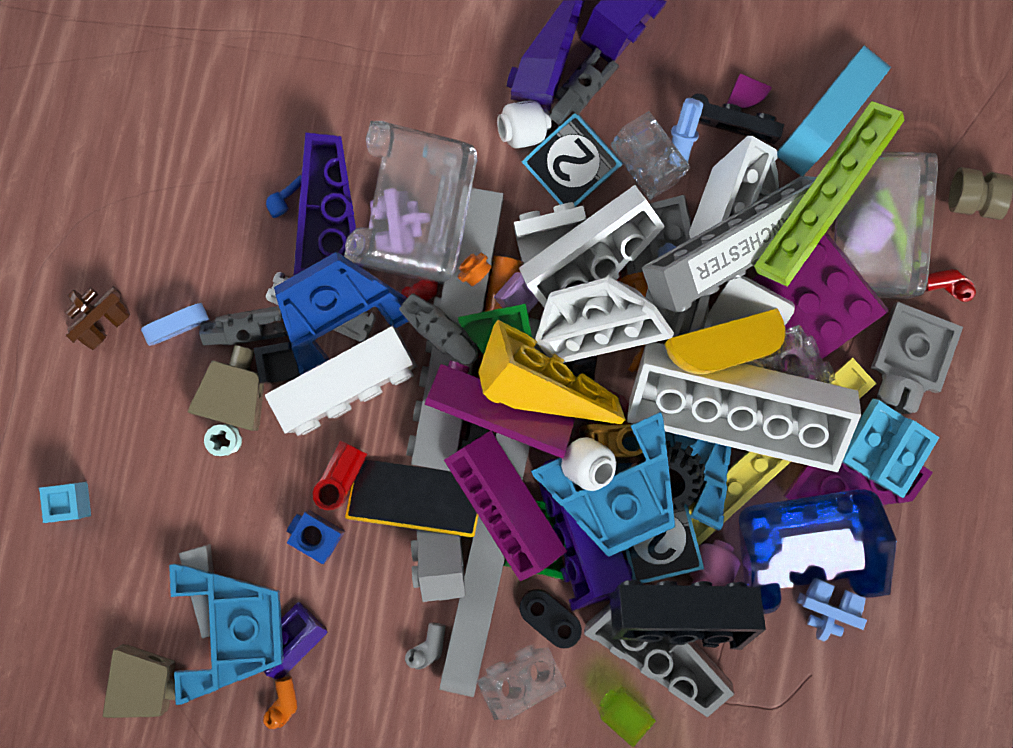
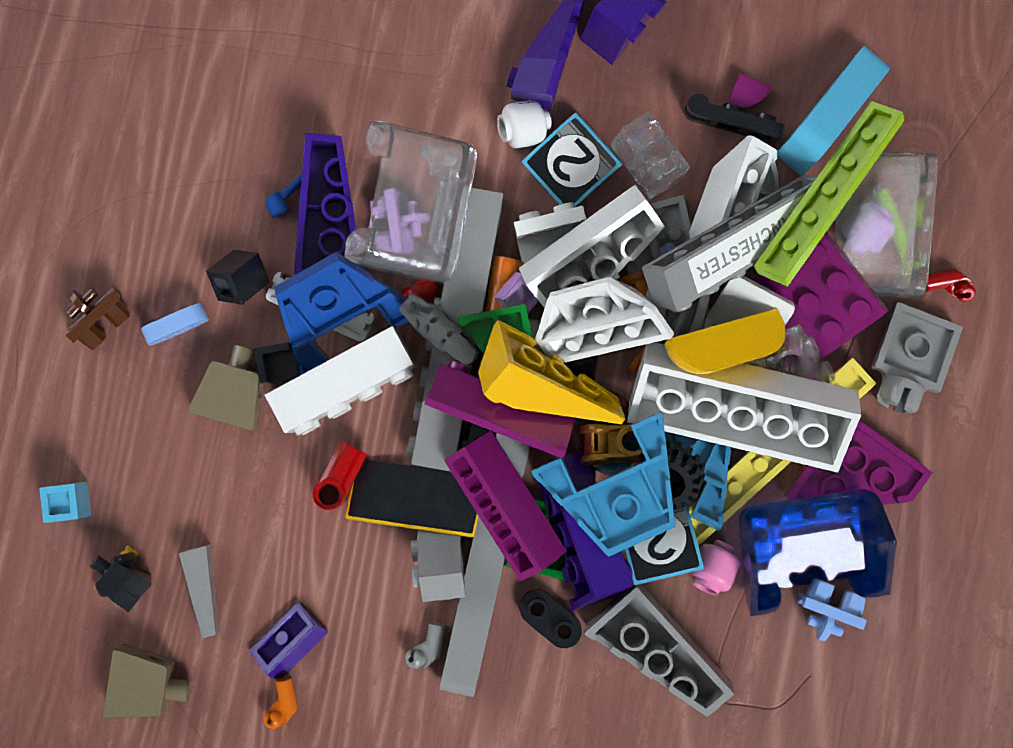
dark azure wing [169,564,284,705] -> none
dark grey hinge [199,306,288,345] -> none
light aqua bush [204,424,242,456] -> none
blue brick [286,510,345,564] -> none
orange plate [457,253,491,286] -> none
clear brick [477,645,566,720] -> none
dark grey hinge [549,47,619,125] -> none
white head [561,437,616,491] -> none
clear neon green brick [599,686,656,747] -> none
black wedge [610,580,766,650] -> none
light blue axle [666,98,703,168] -> none
medium azure slope [842,398,940,498] -> none
dark tan wheel [948,167,1013,220] -> none
none -> black piece [89,545,151,612]
none -> black panel [206,250,269,305]

